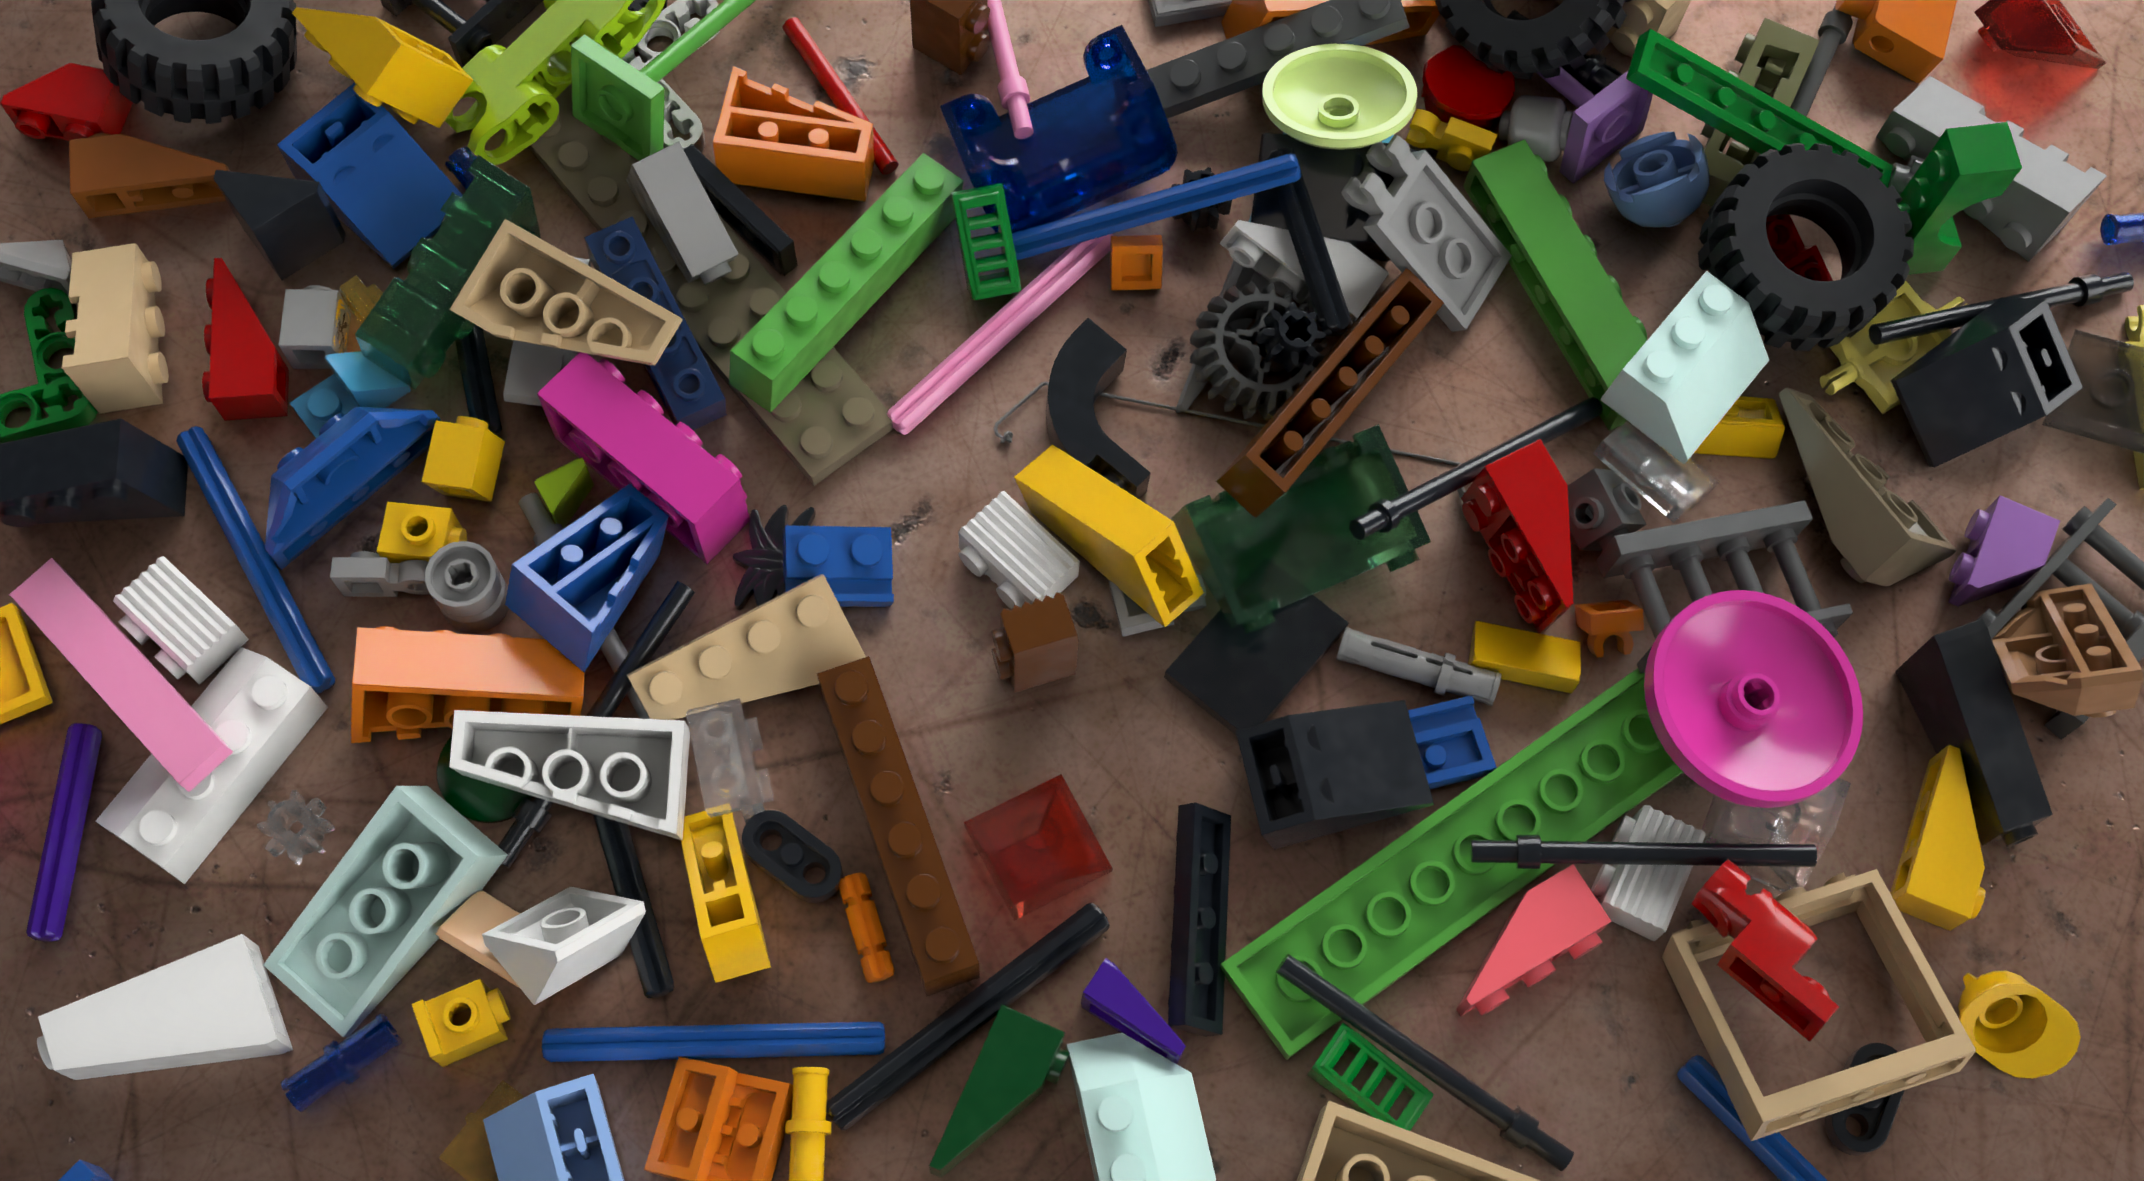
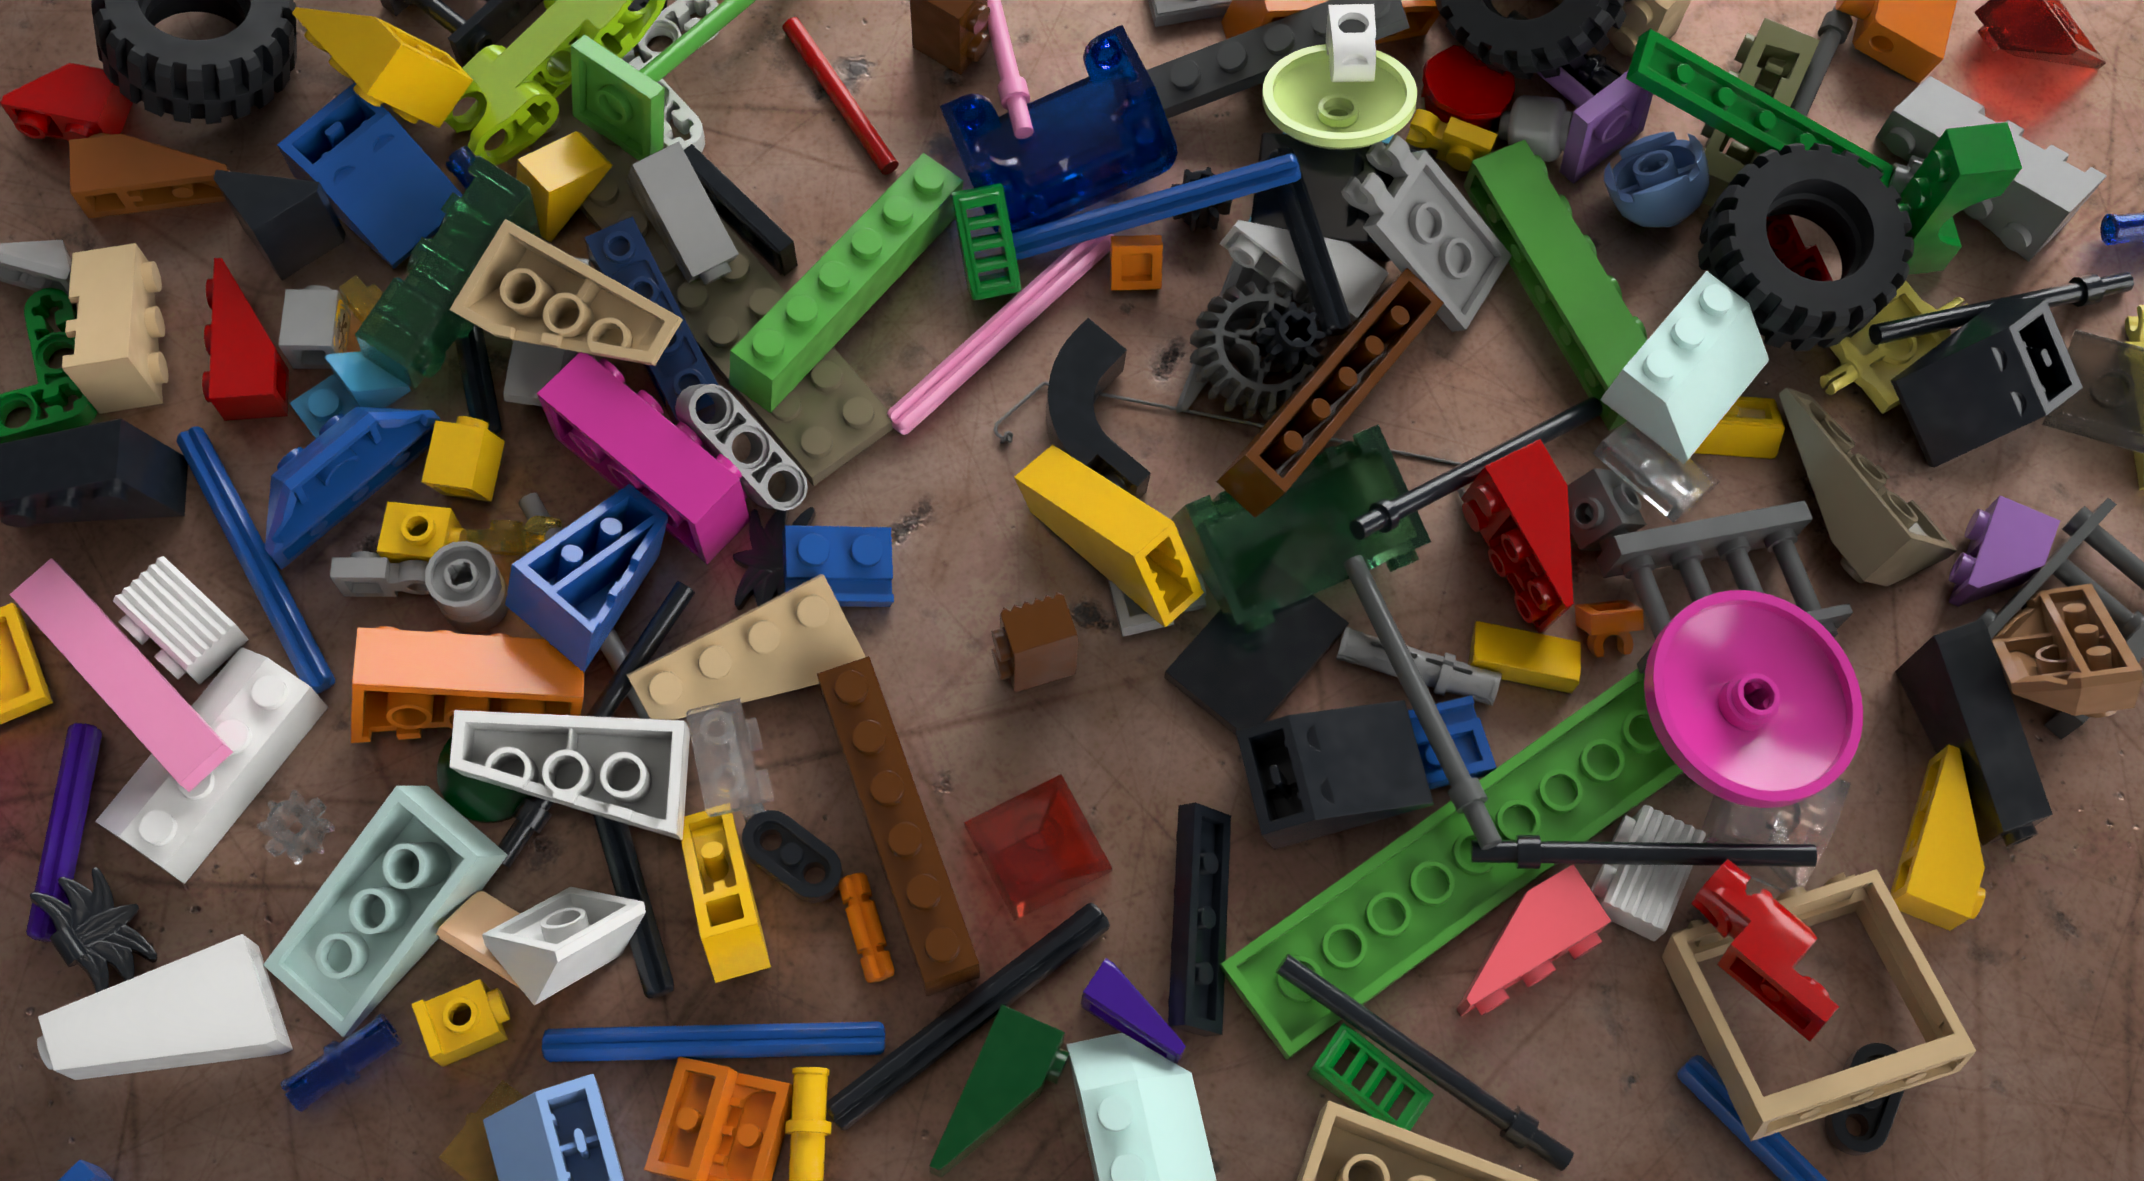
lime slope [534,458,594,529] -> none
orange wedge [713,66,874,202] -> none
white brick [958,491,1080,609] -> none
yellow piece [1958,970,2081,1079] -> none
none -> black piece [30,867,157,993]
none -> clear yellow plate [466,515,562,556]
none -> yellow slope [515,131,613,242]
none -> light grey beam [675,384,808,511]
none -> white leg [1326,4,1376,82]
none -> dark grey bar [1343,555,1502,850]

